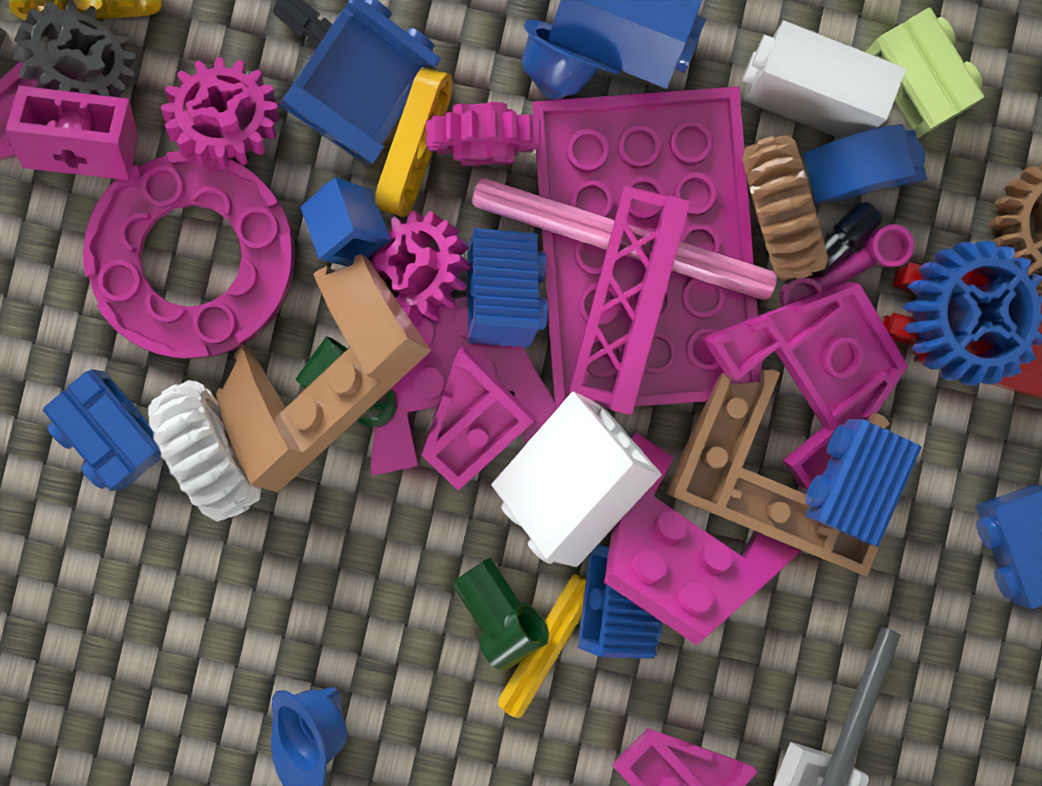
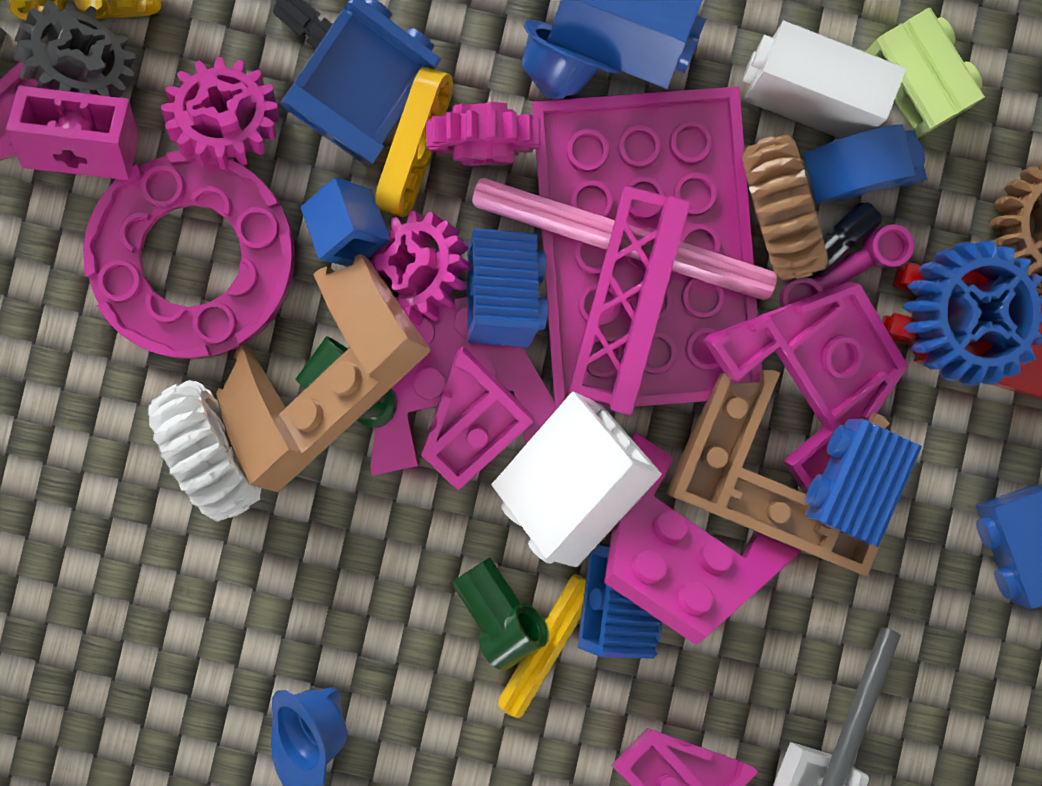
blue brick [42,369,162,491] -> none

